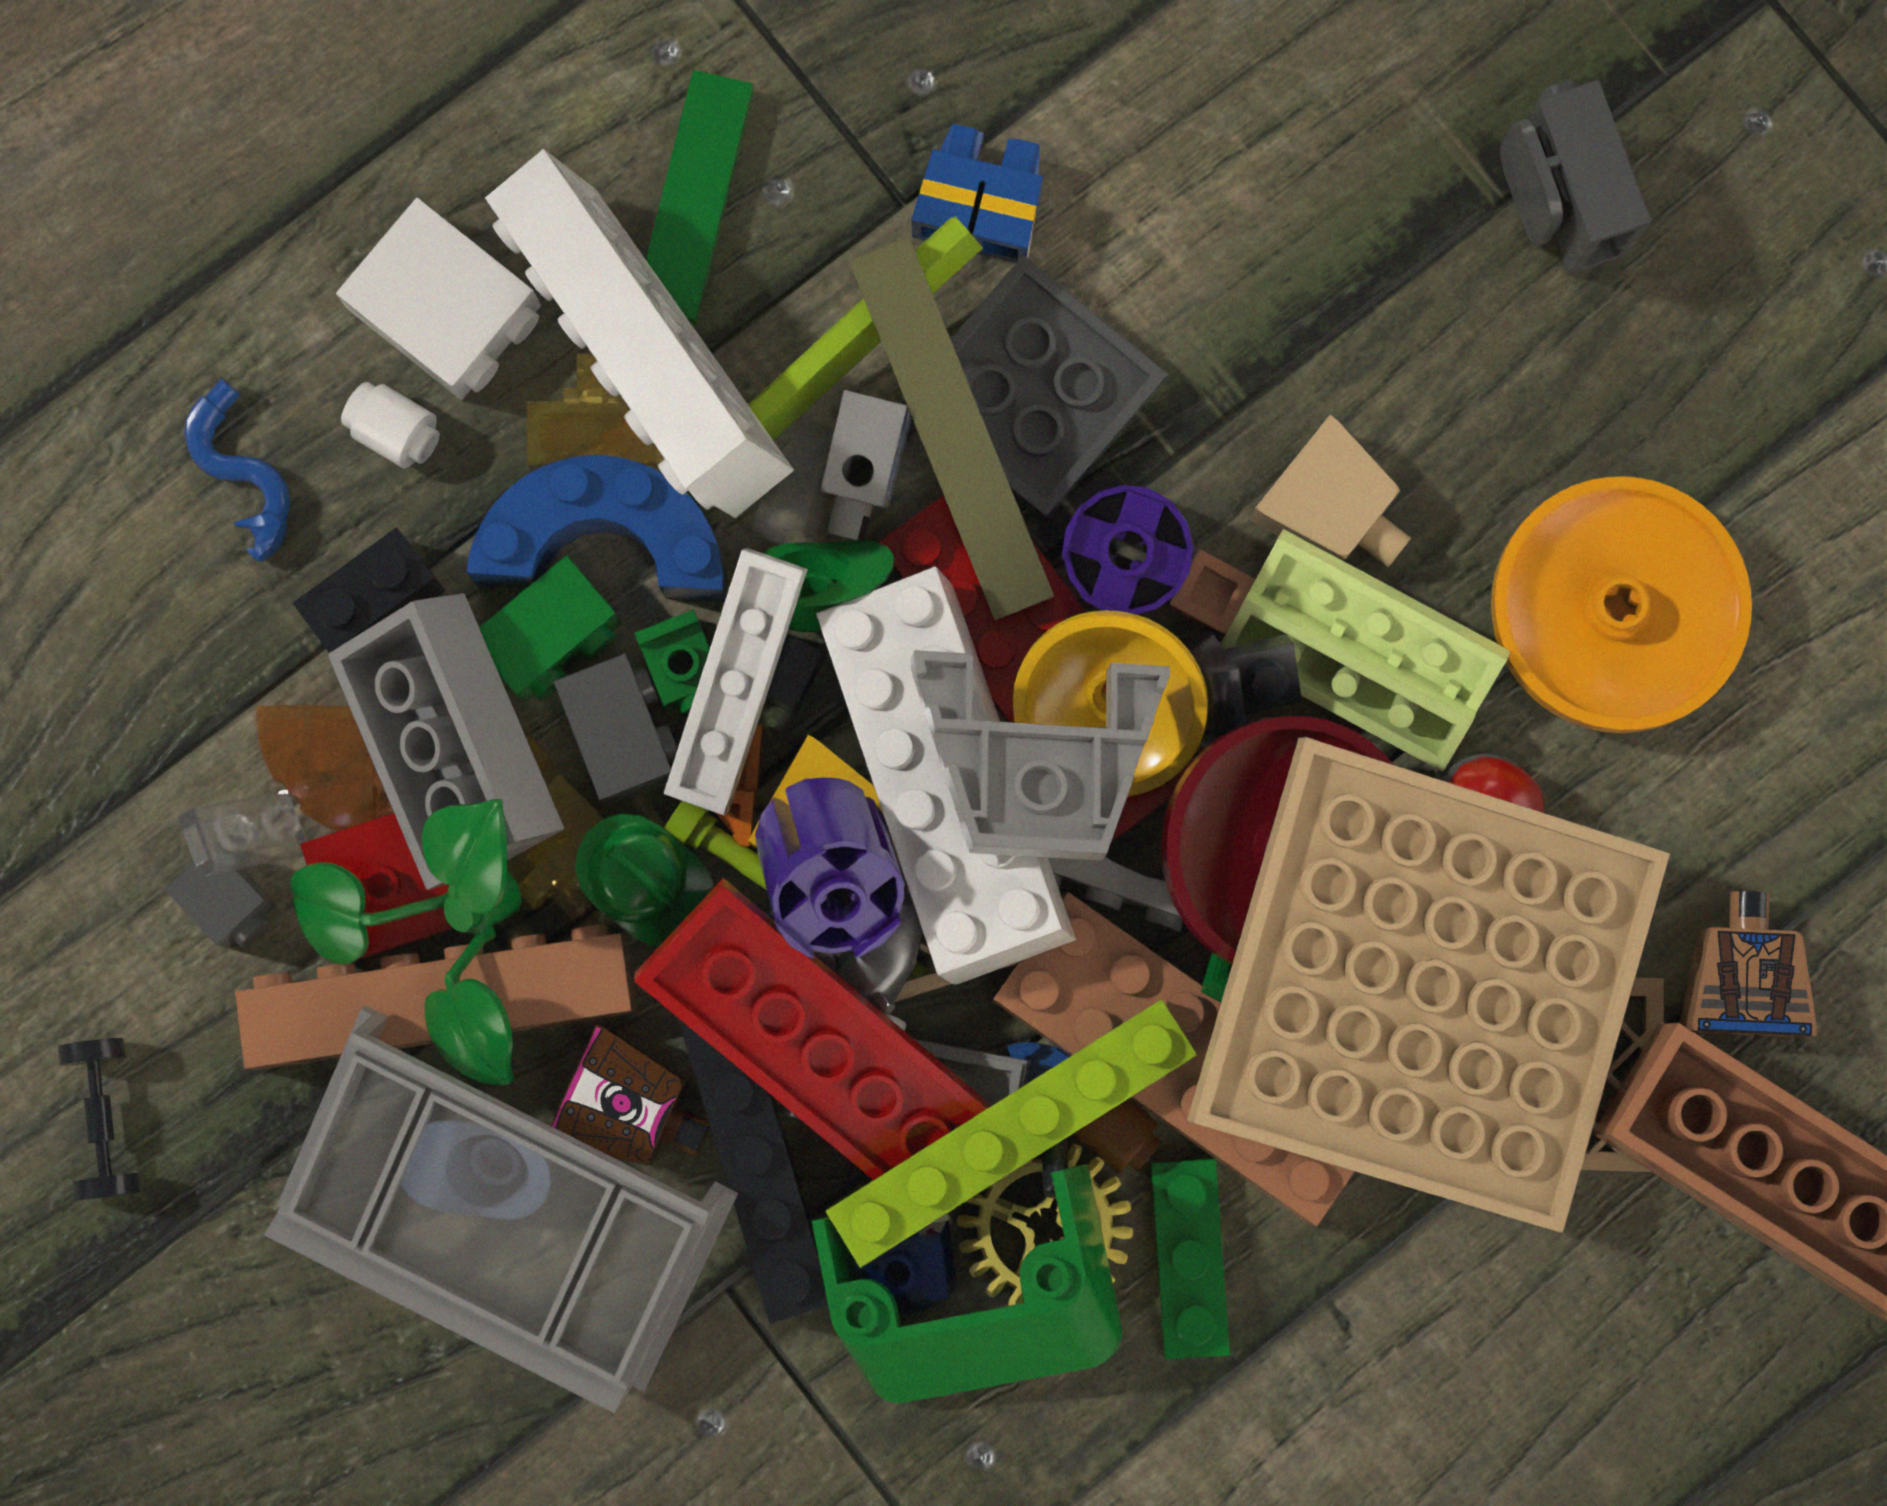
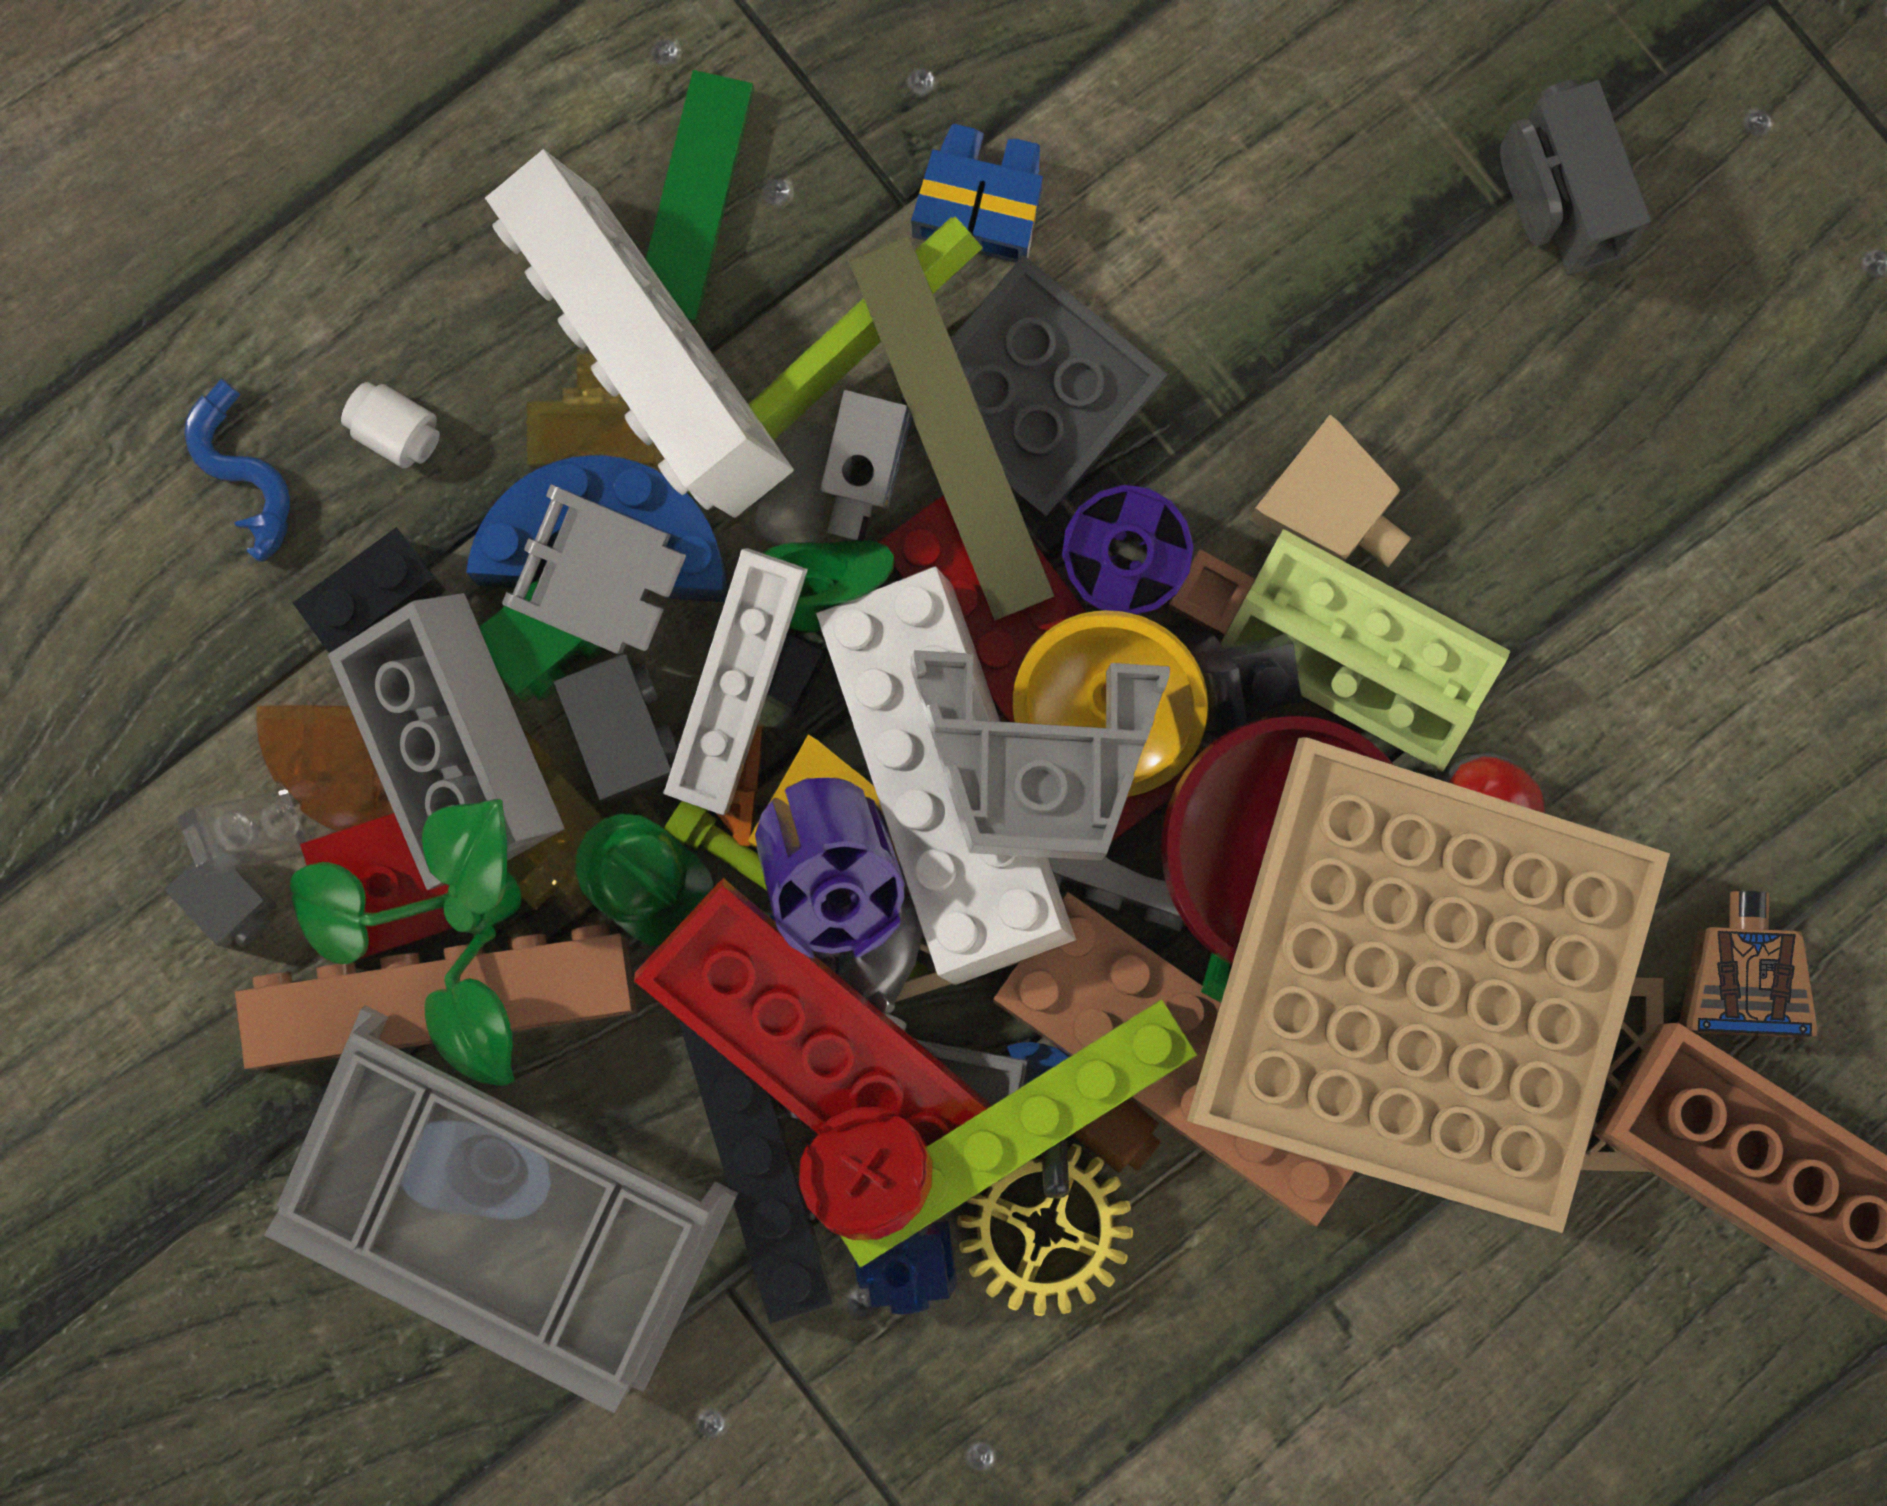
black wheel [58,1038,141,1201] -> none
white brick [336,198,541,401] -> none
torso [551,1025,710,1165] -> none
green brick [634,609,710,715] -> none
green windscreen [812,1164,1122,1403] -> none
green plate [1150,1159,1230,1360] -> none
light orange dish [1491,476,1752,733] -> none
none -> light grey plate [502,484,686,654]
none -> red tile [799,1107,933,1240]

